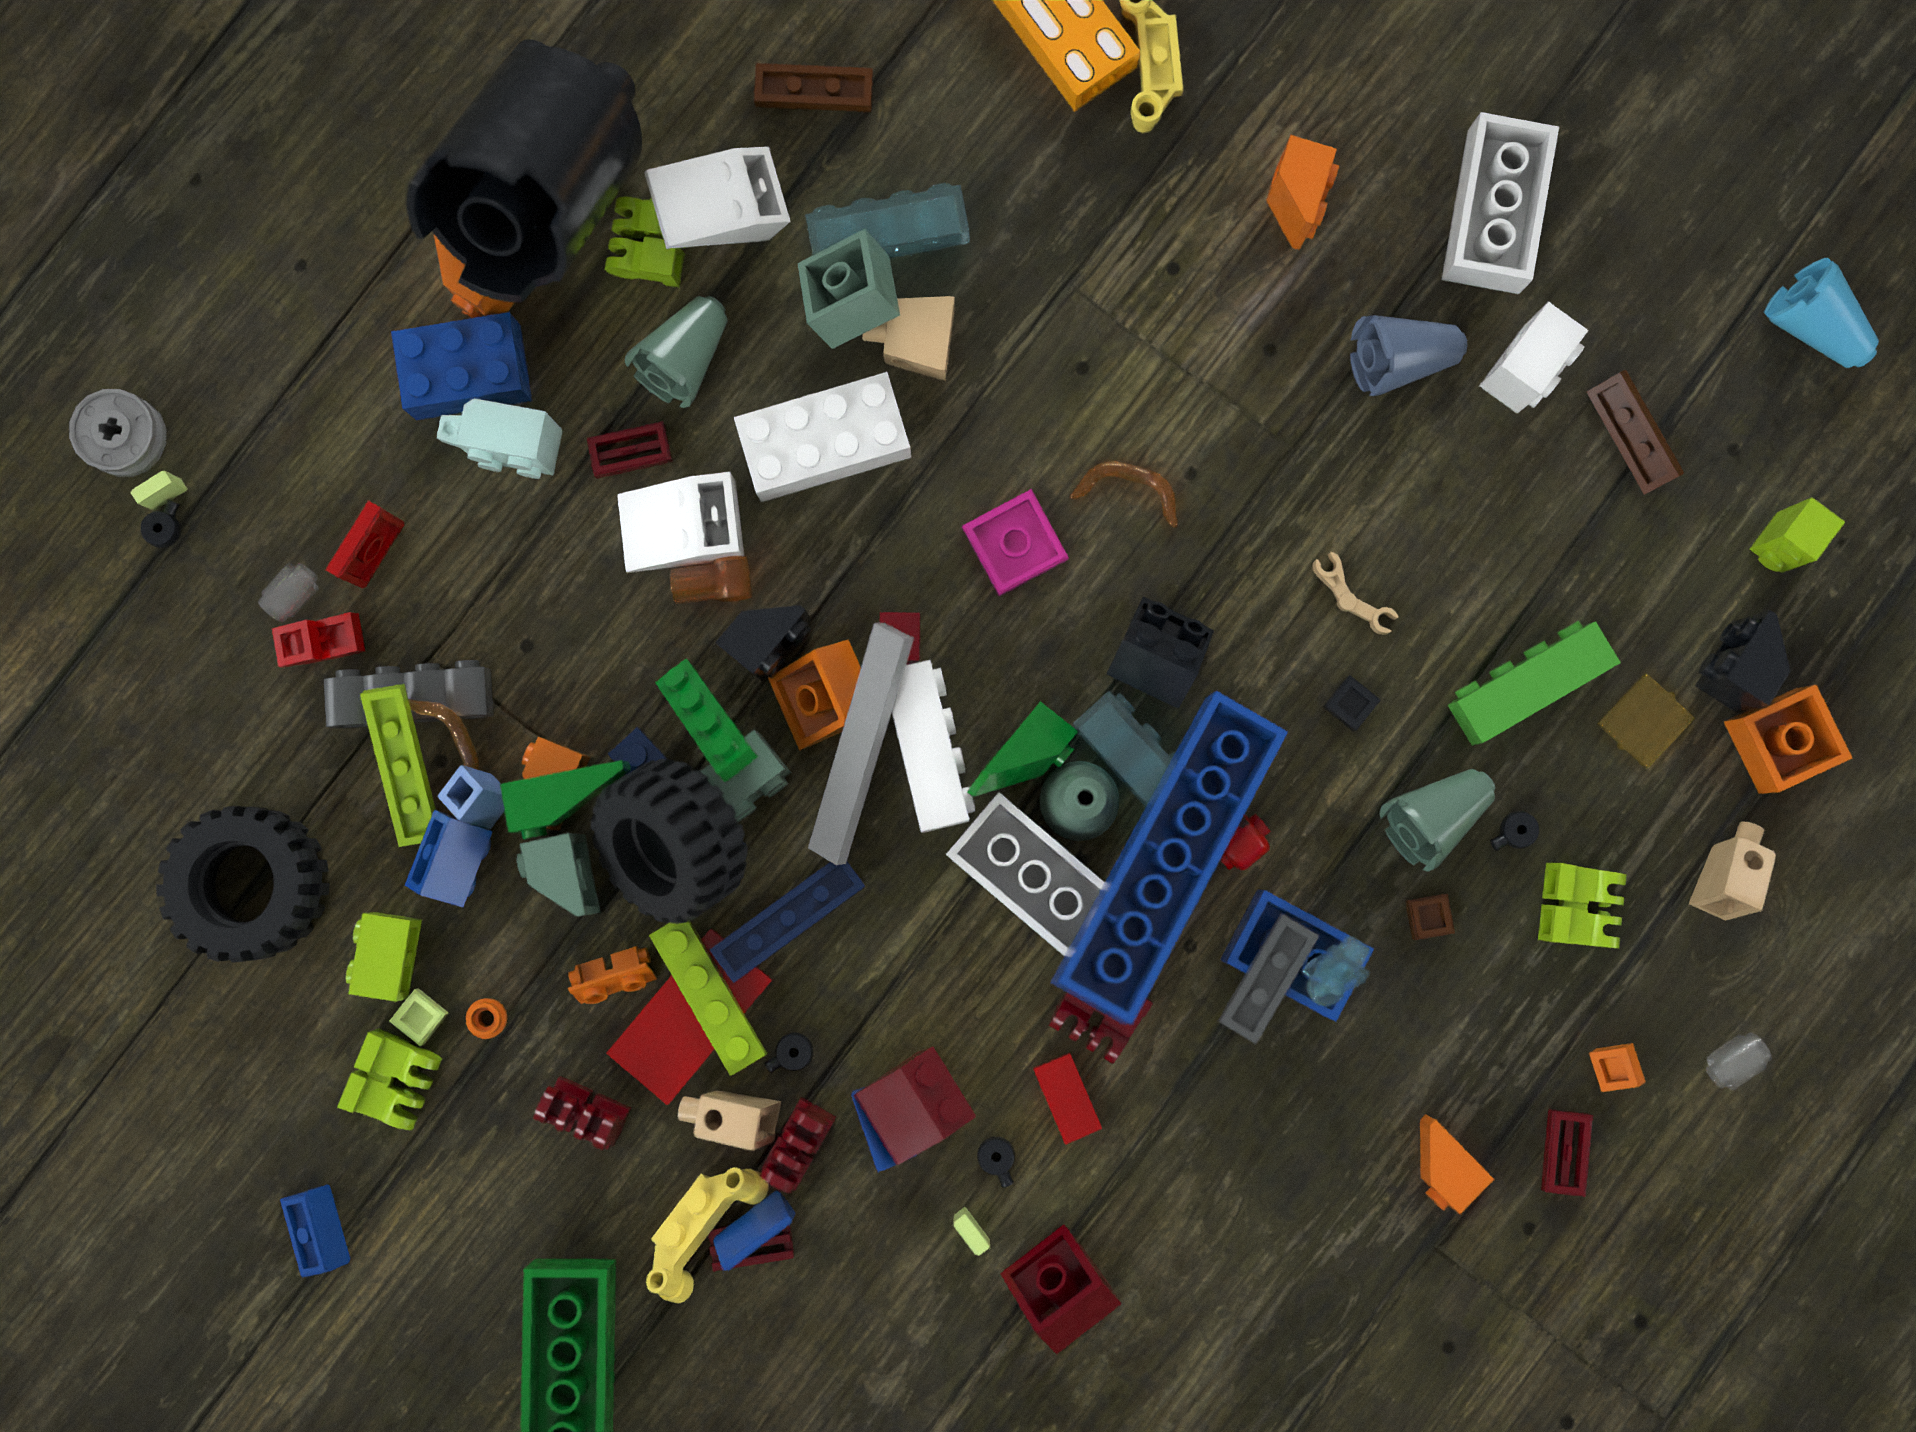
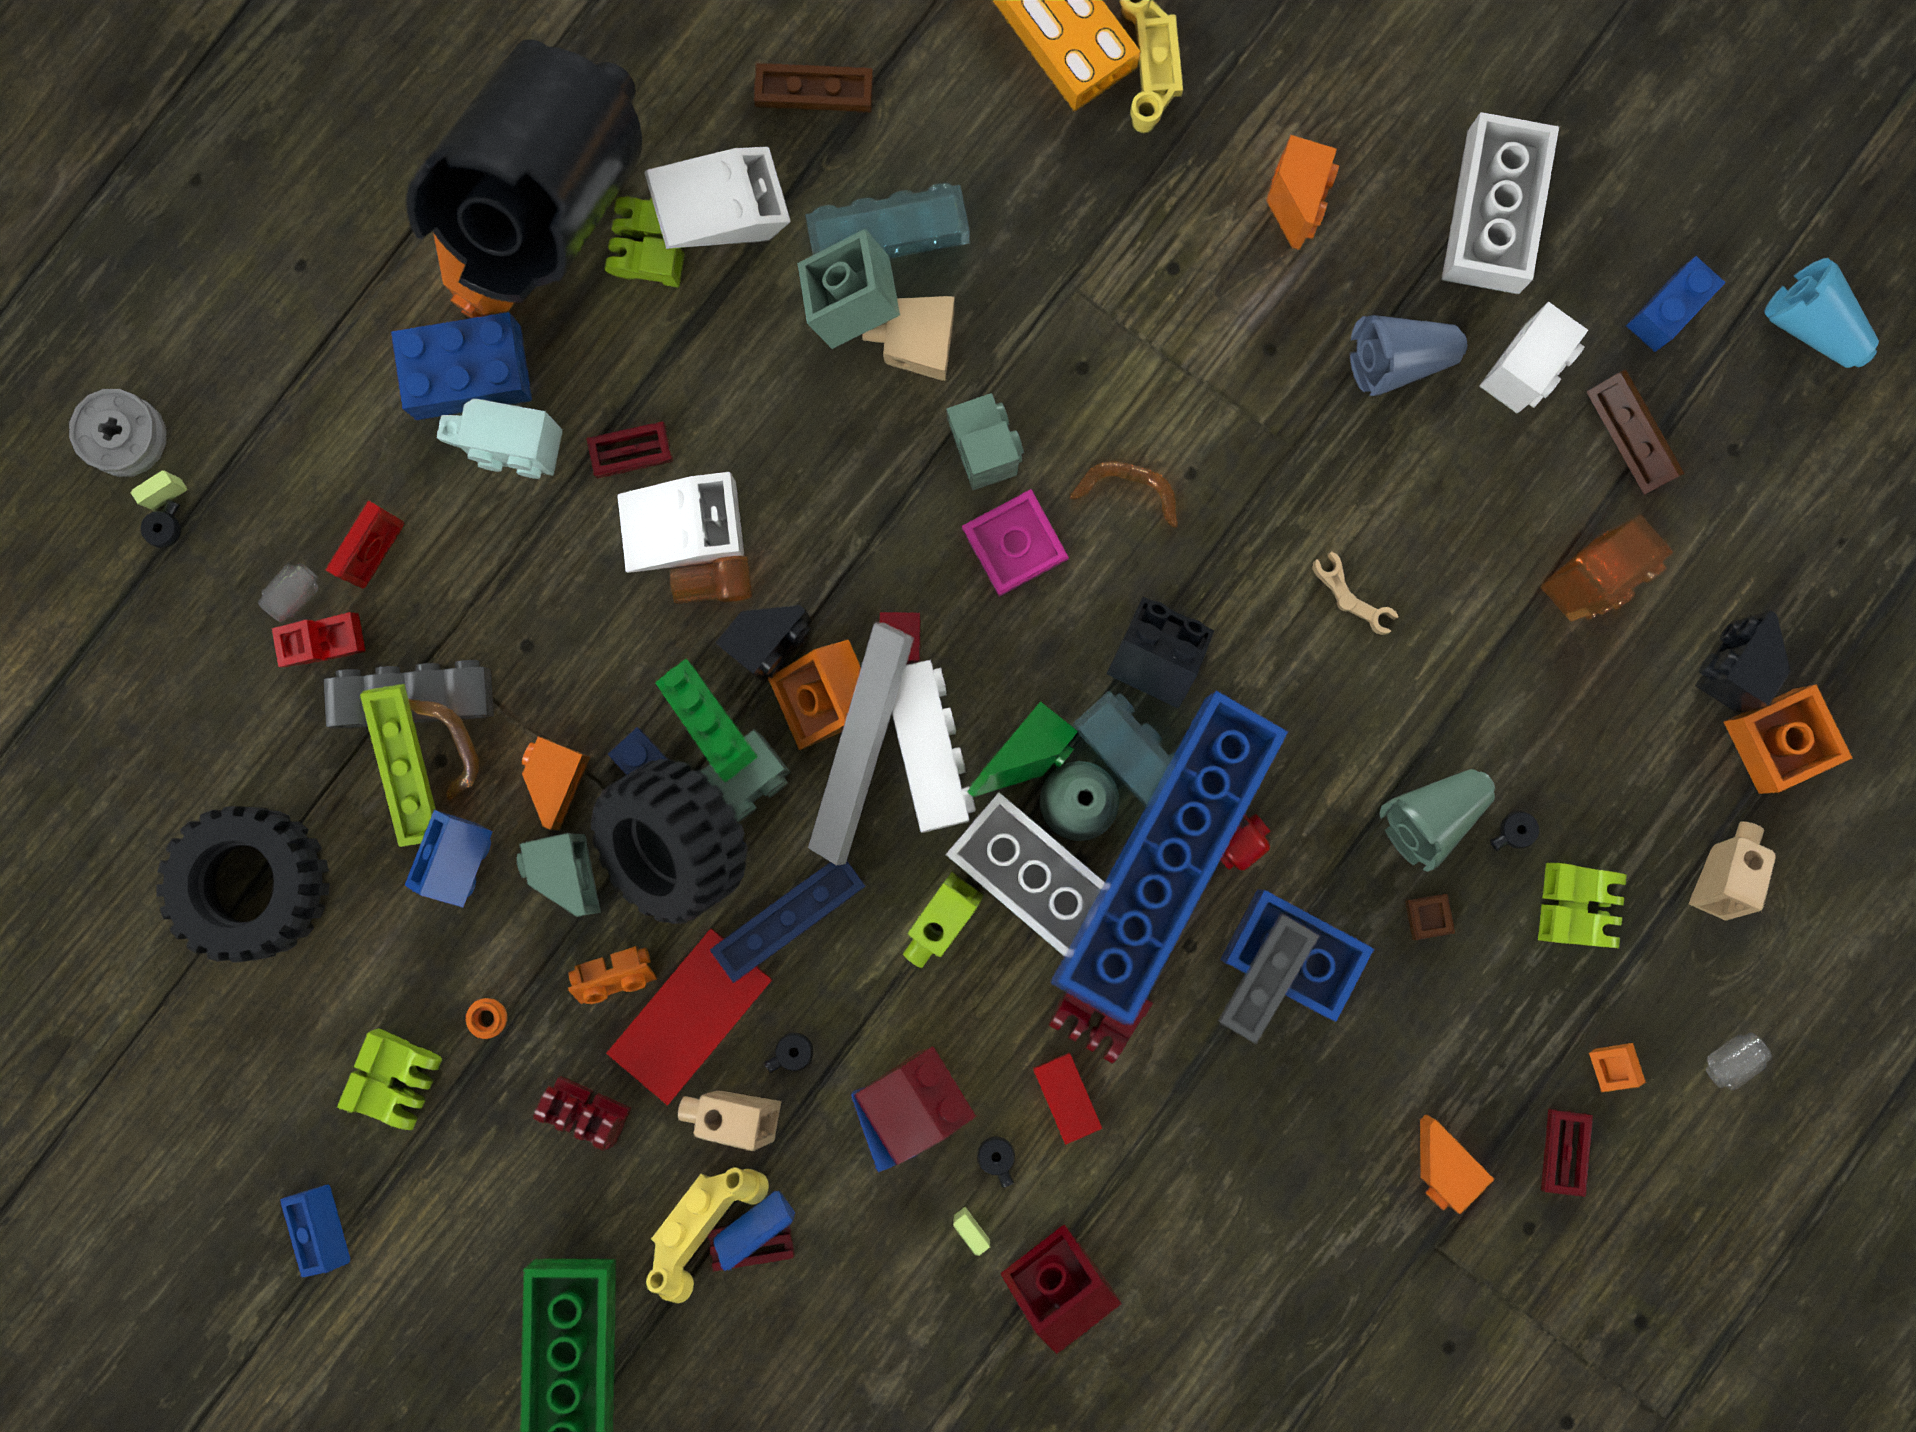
lime brick [346,912,422,1002] -> none
yellowish green tile [389,988,449,1046] -> none
medium blue brick [437,765,505,829] -> none
green slope [500,760,631,840] -> none
sand green cone [625,296,728,408] -> none
lime plate [649,920,767,1076] -> none
white brick [734,372,911,502] -> none
dark red legs [760,1097,836,1193] -> none
clear light blue hips [1302,936,1370,1006] -> none
black tile [1323,675,1381,732] -> none
bright green brick [1448,621,1621,746] -> none
clear yellow piece [1597,673,1695,769] -> none
lime brick [1750,497,1845,573] -> none
none -> lime torso [903,872,984,968]
none -> sand green brick [947,393,1024,490]
none -> clear orange brick [1540,514,1673,622]
none -> blue brick [1626,256,1726,352]

